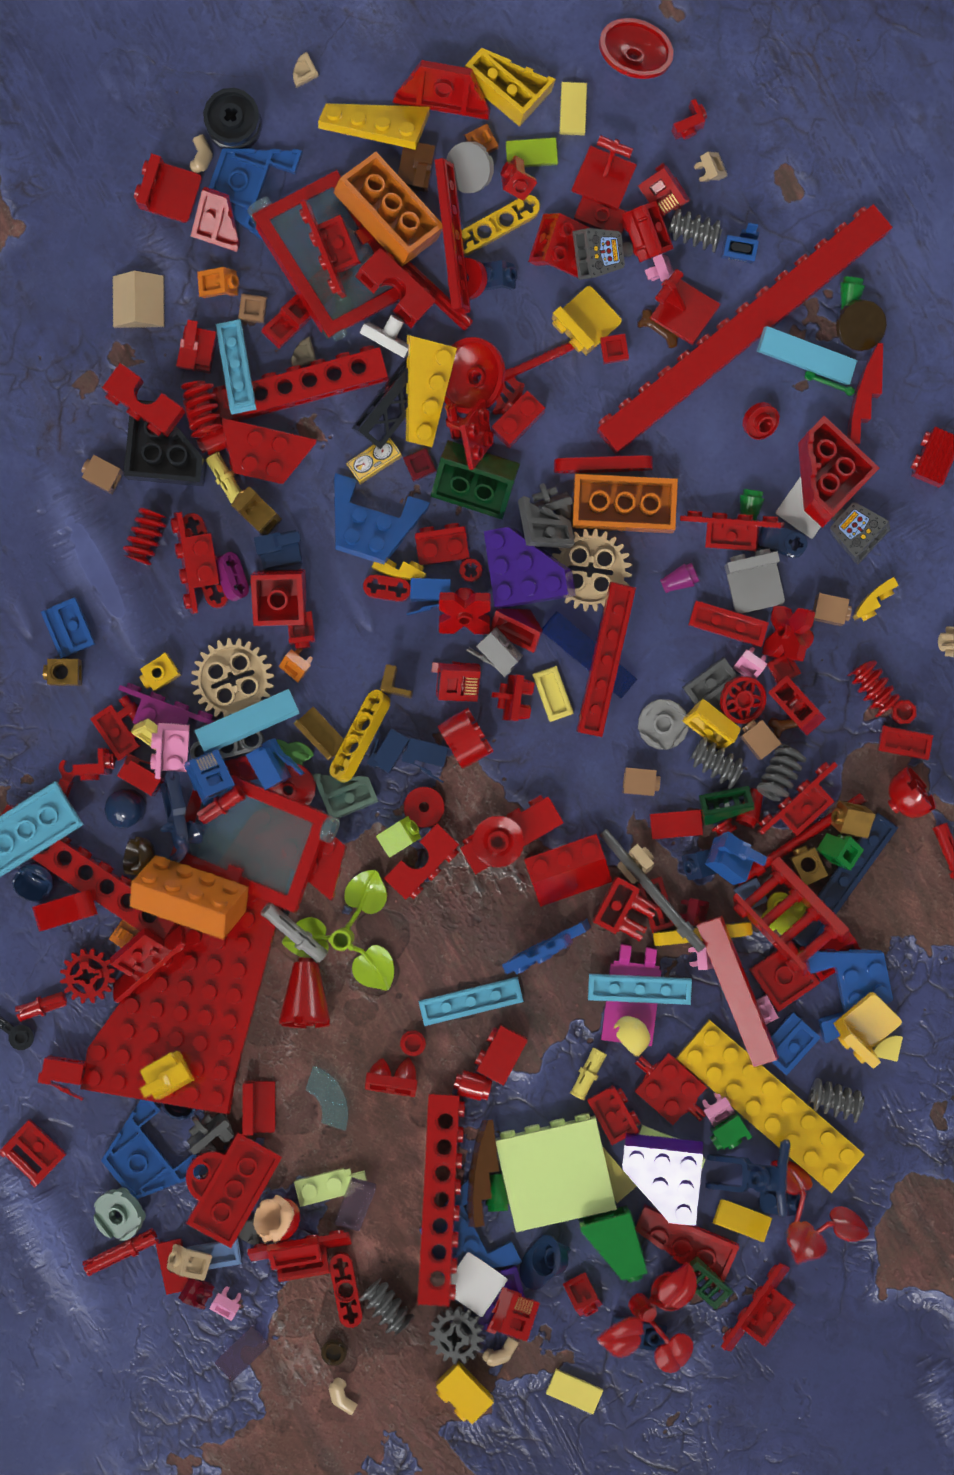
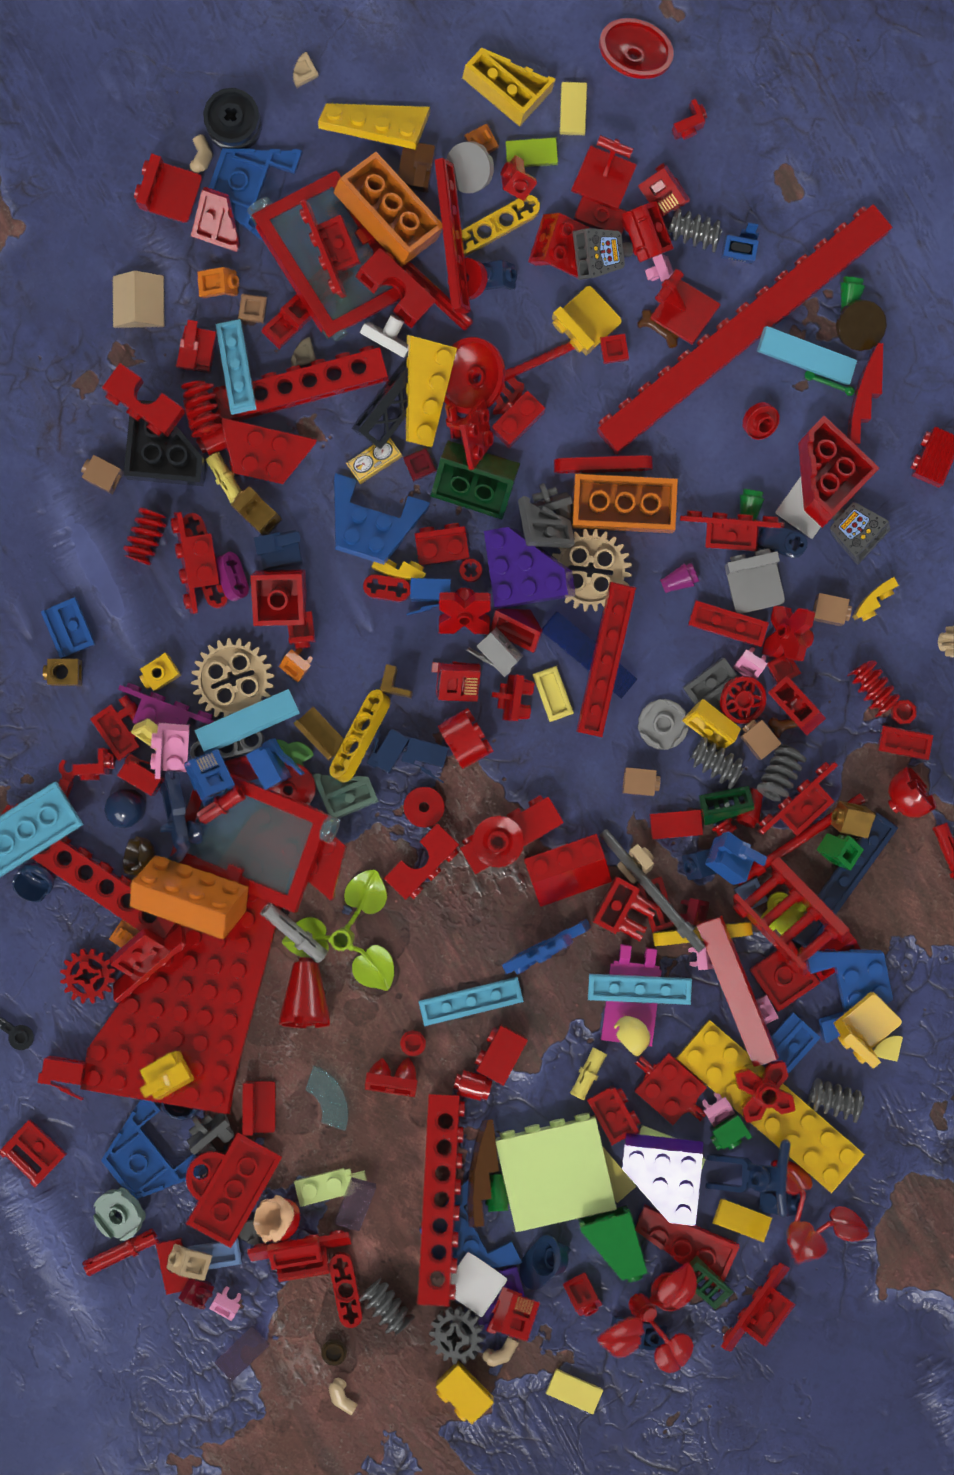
red axle [15,992,67,1022] -> none
red beam [32,889,98,932] -> none
lime brick [376,816,422,858] -> none
red wing [393,60,490,120] -> none
tan tile [694,152,728,182] -> none
pearl gold brick [789,845,828,885] -> none
none -> red plant [734,1060,796,1123]

